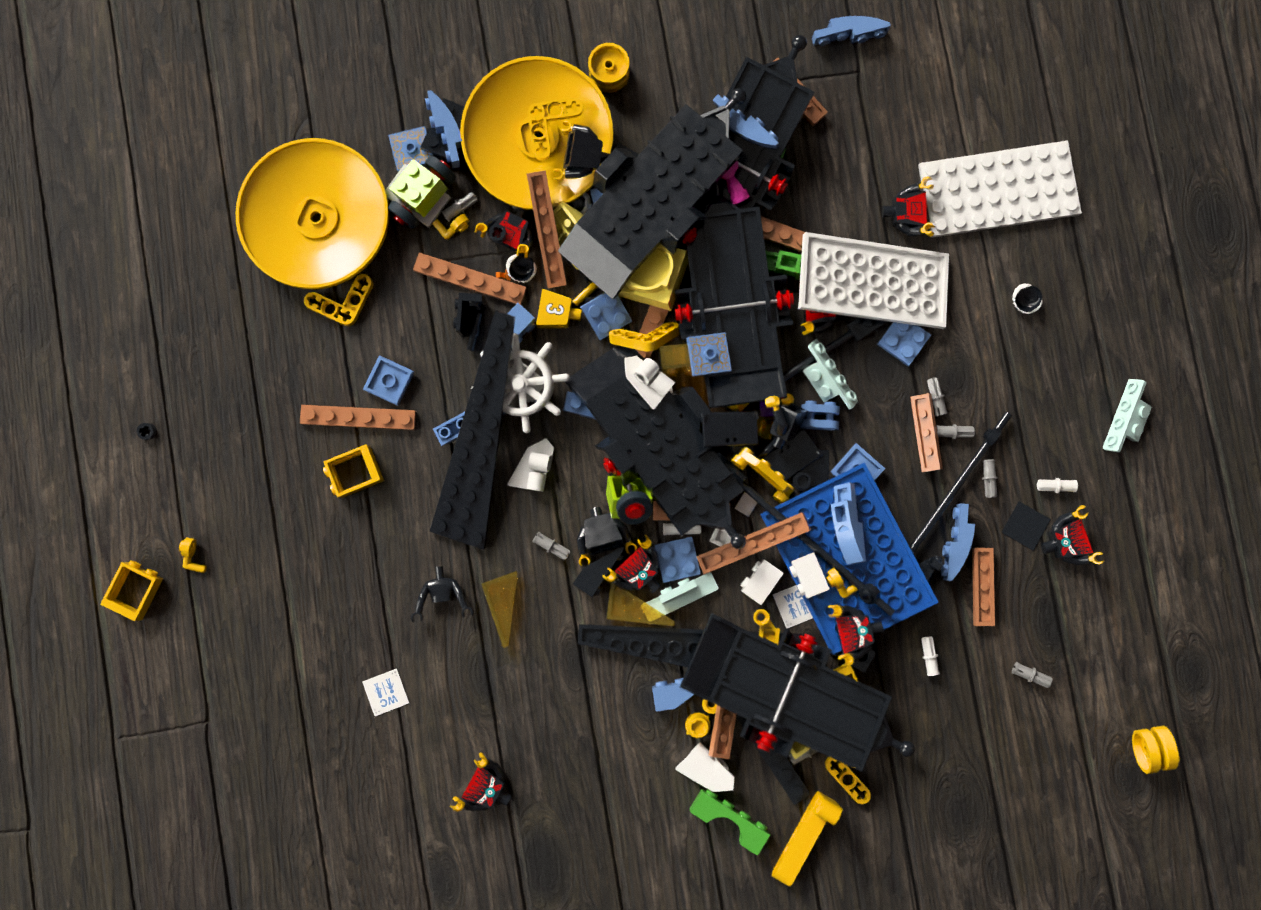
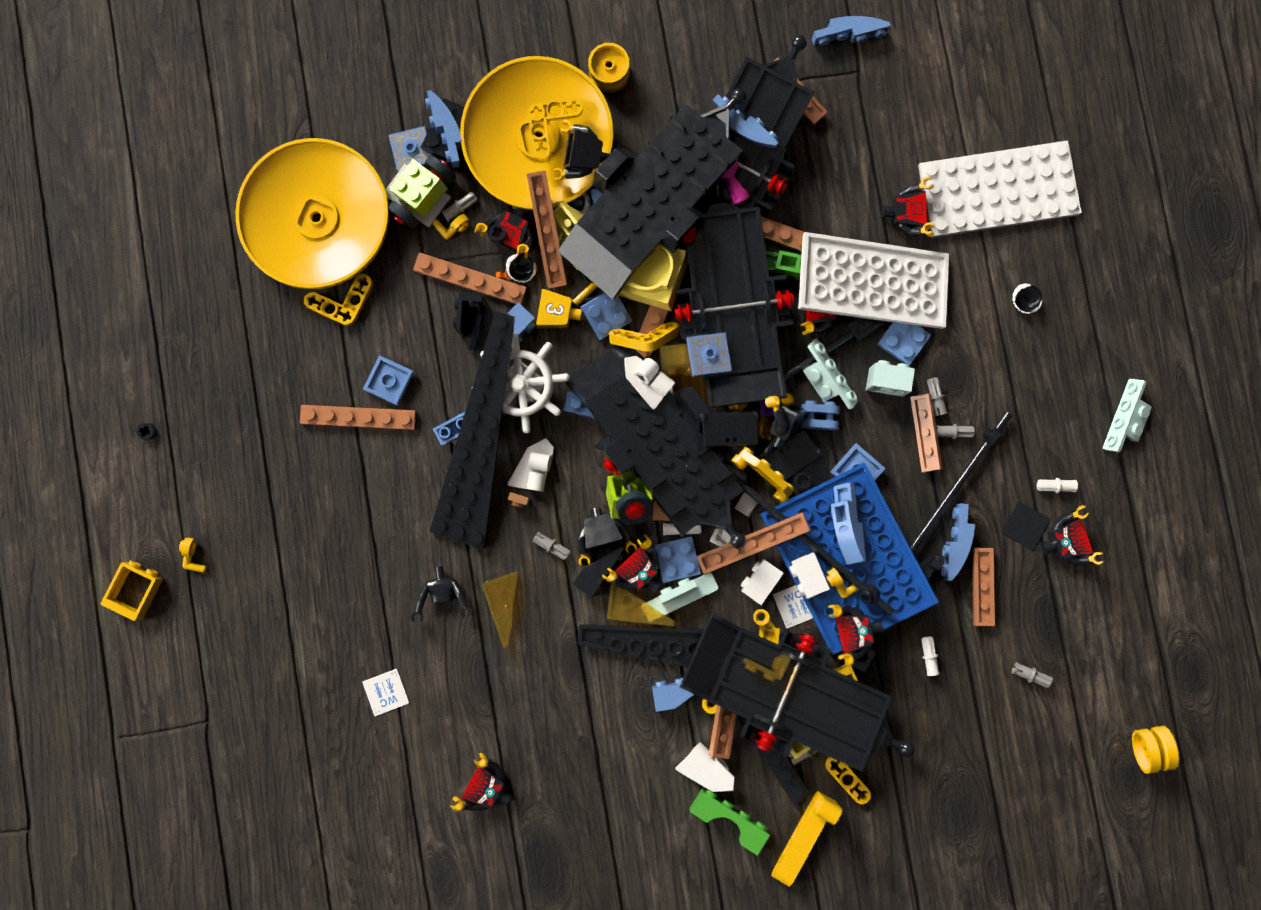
yellow window [323,444,384,498] -> none
yellow piece [685,712,710,738] -> none
light grey axle [982,459,998,498] -> none
none -> medium nougat plate [508,492,530,508]
none -> clear yellow bracket [742,654,791,682]
none -> light aqua brick [866,360,915,397]

